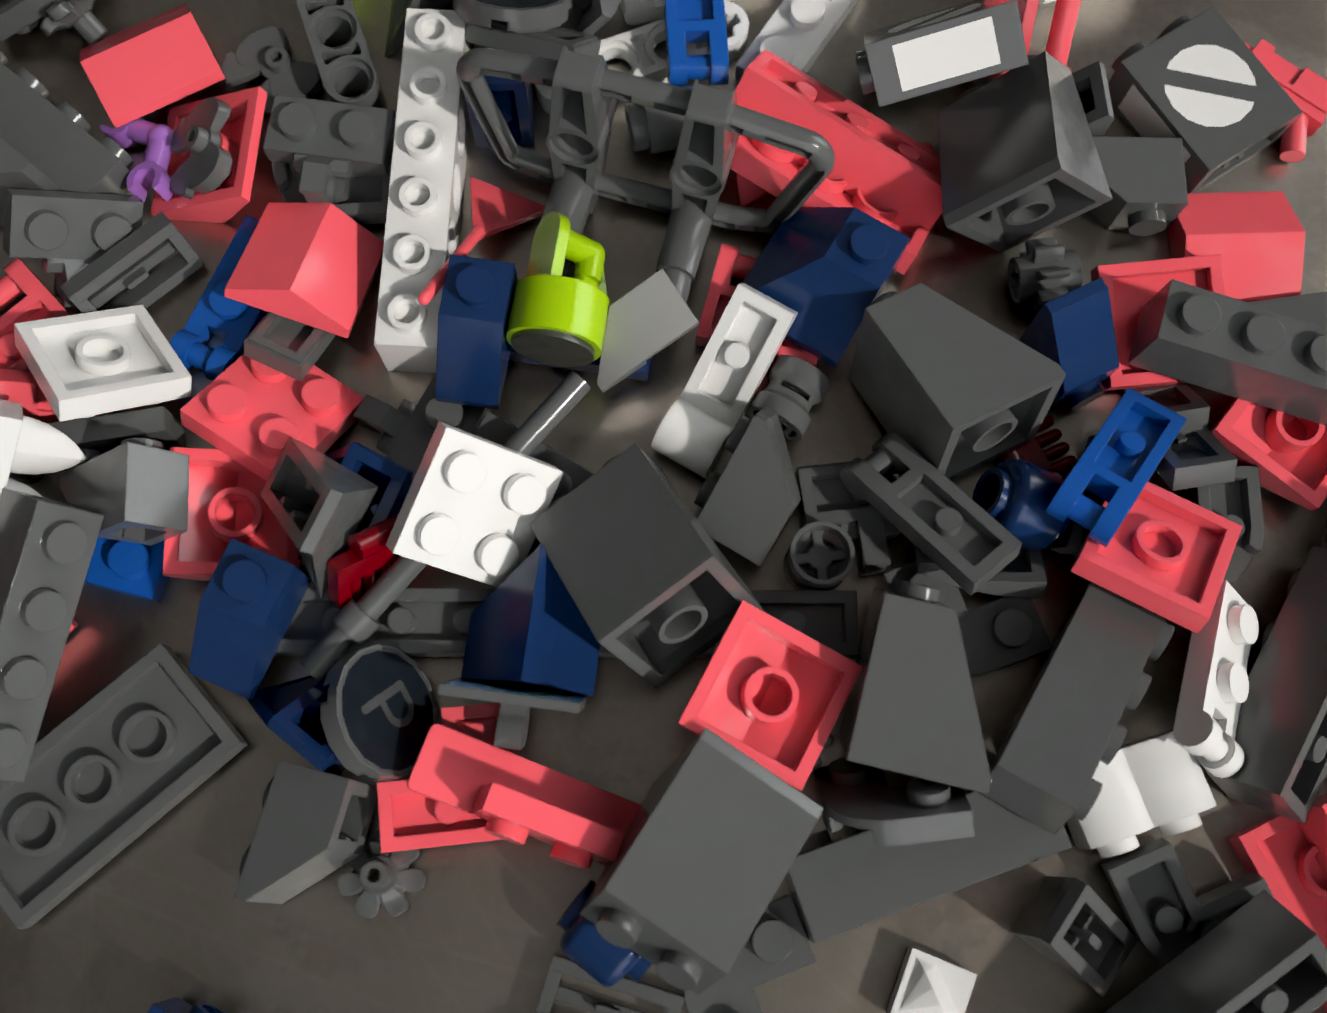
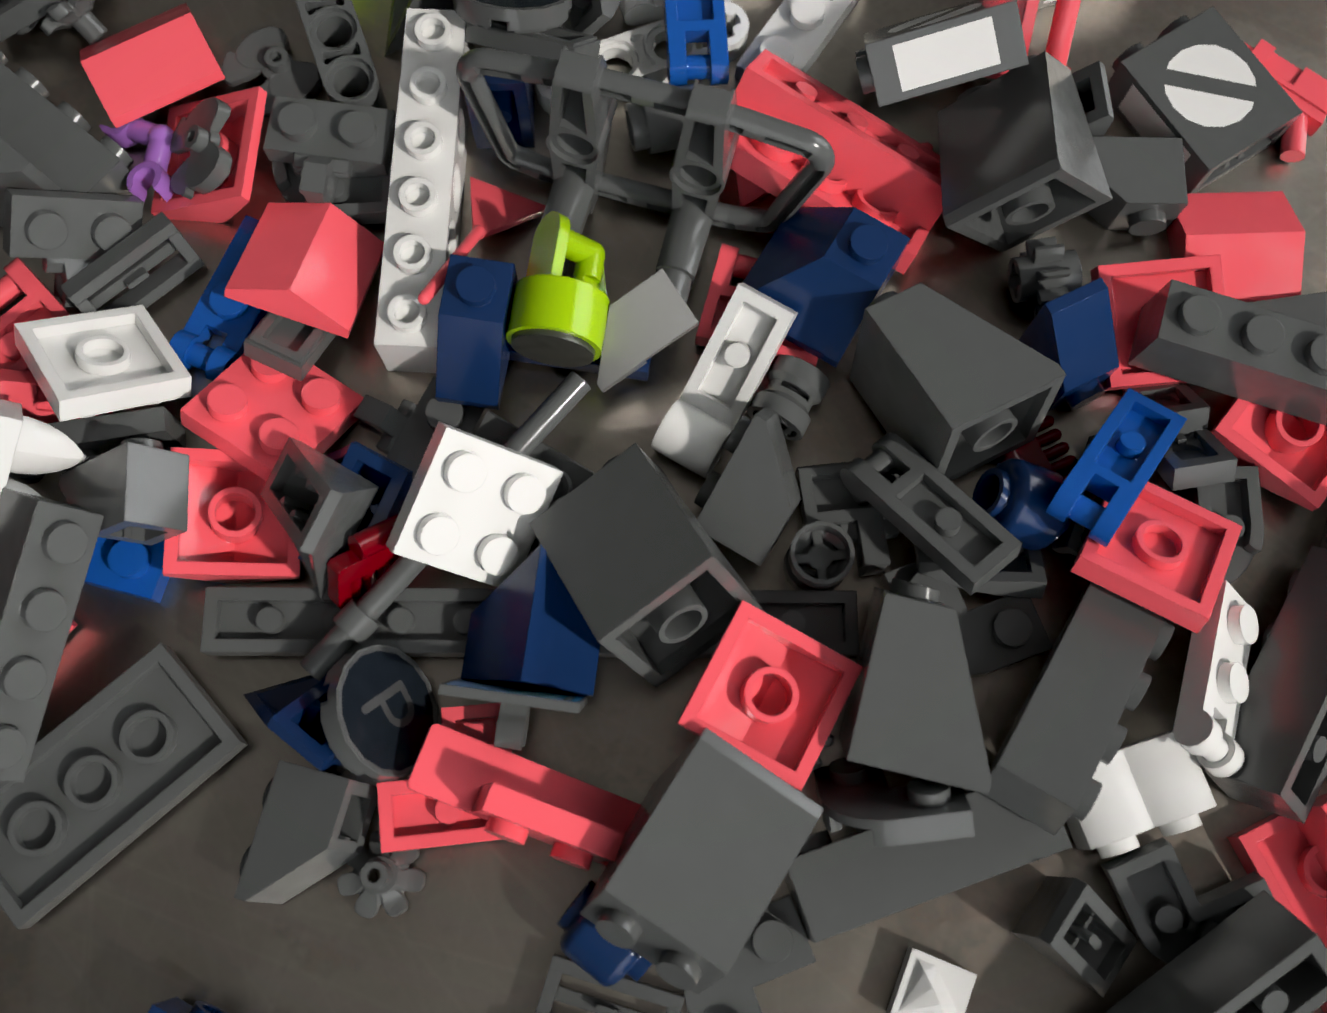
dark blue slope [188,538,311,700] -> none

